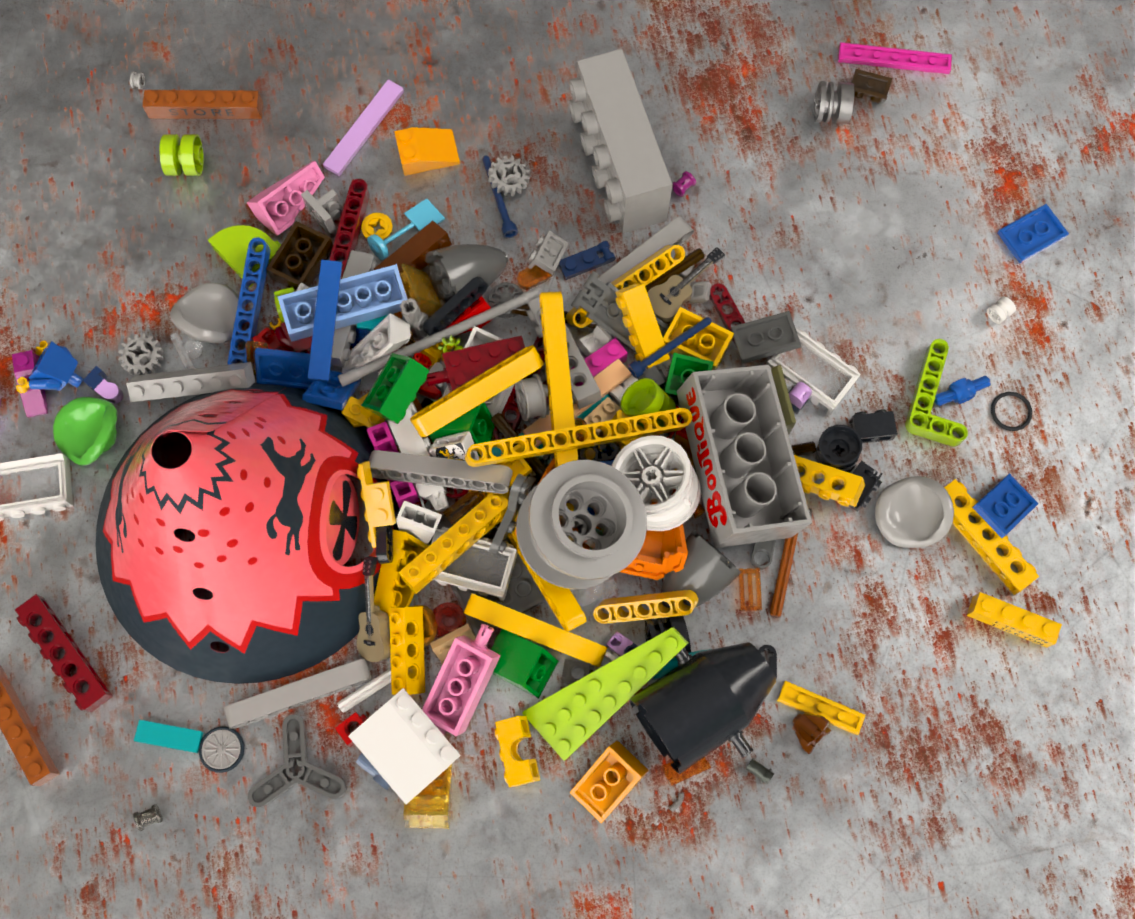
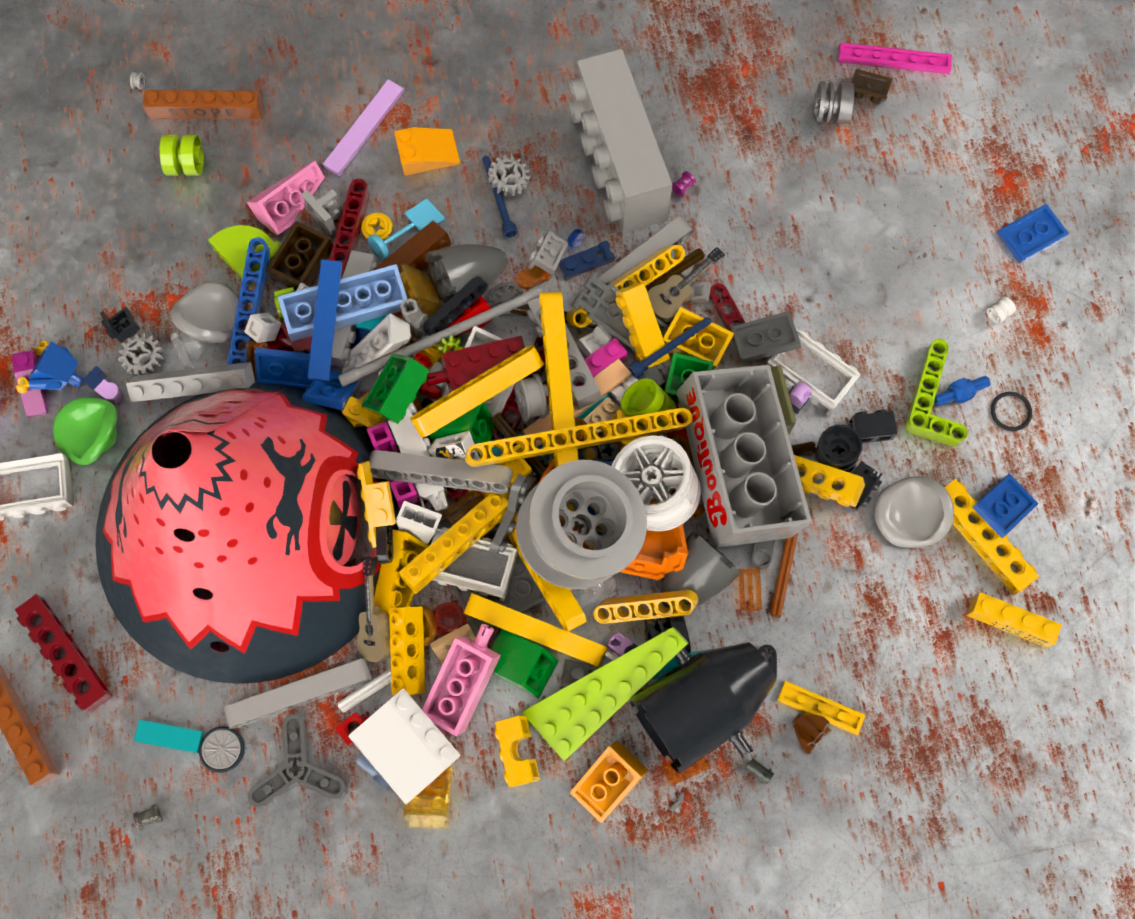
none -> black bracket [100,307,140,343]
none -> white brick [244,313,281,343]
none -> clear blue tile [567,229,585,249]

